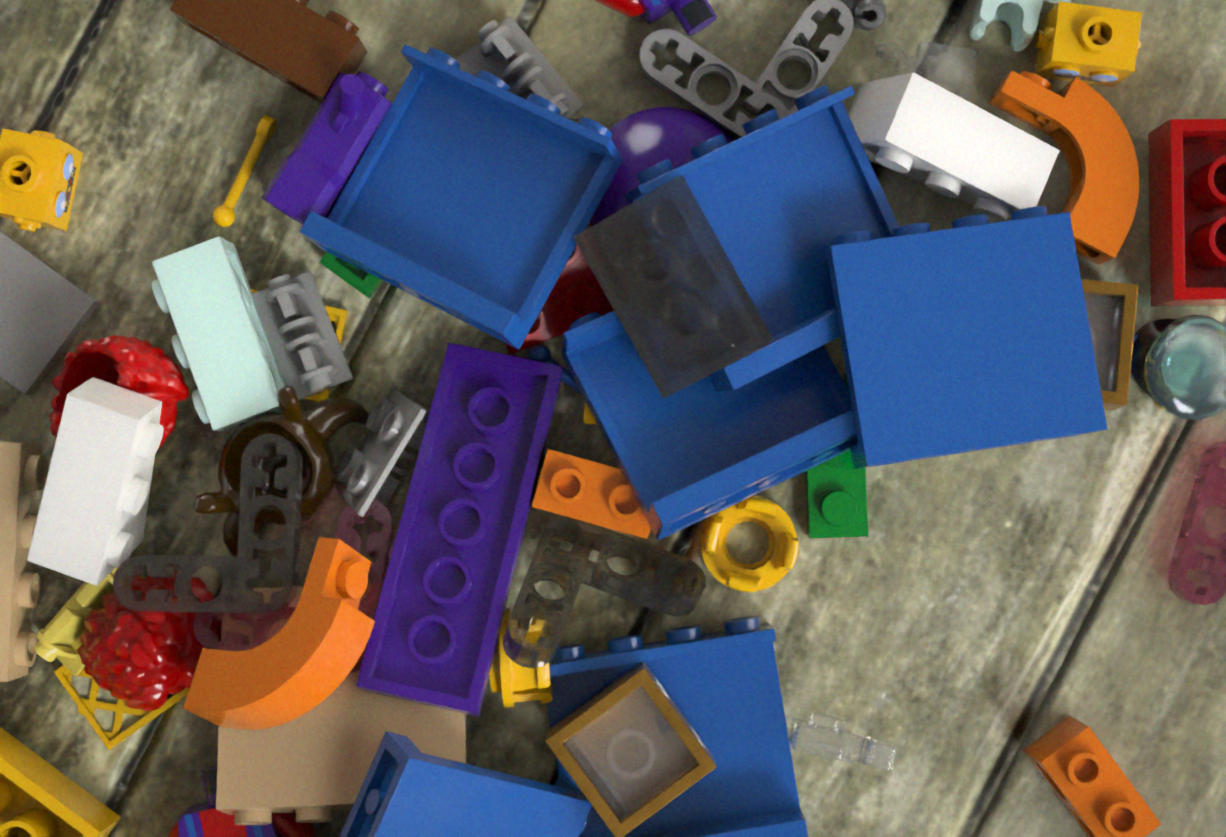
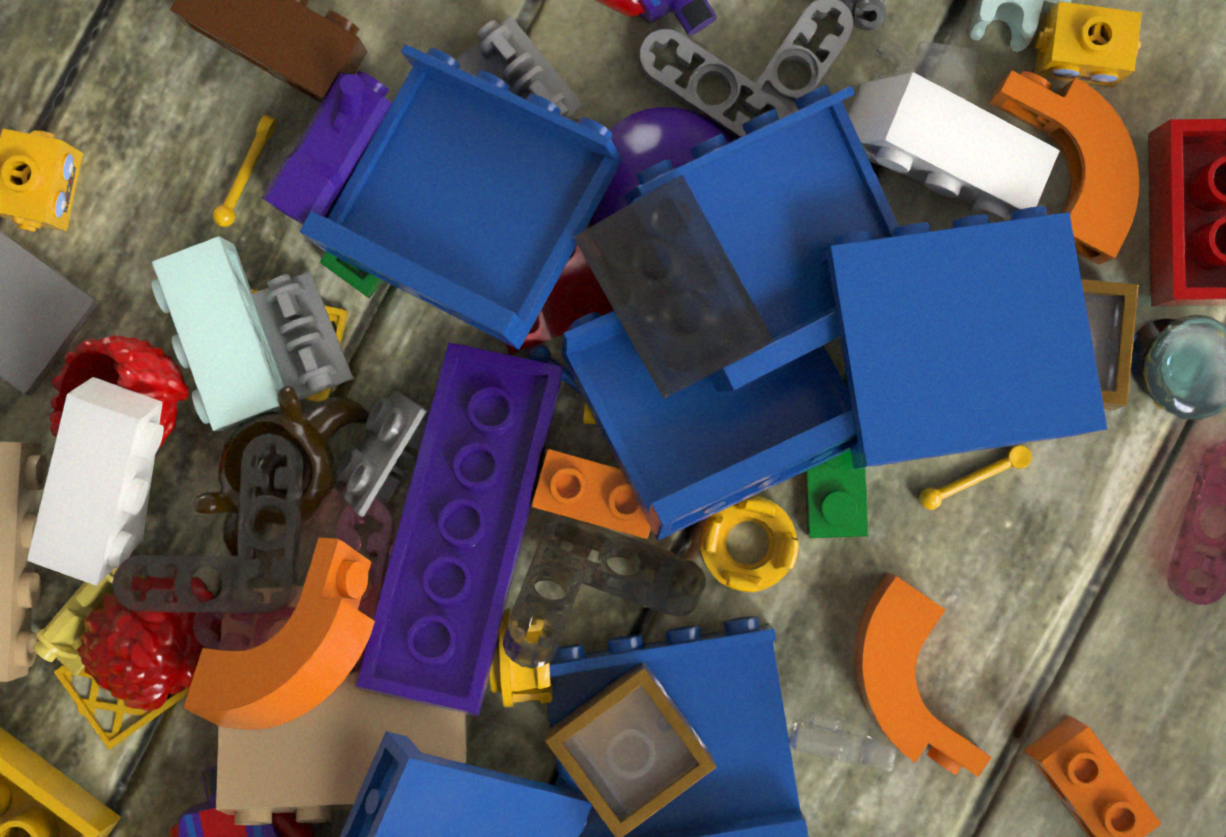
none -> orange arch [854,572,992,777]
none -> yellow hinge [919,445,1032,510]

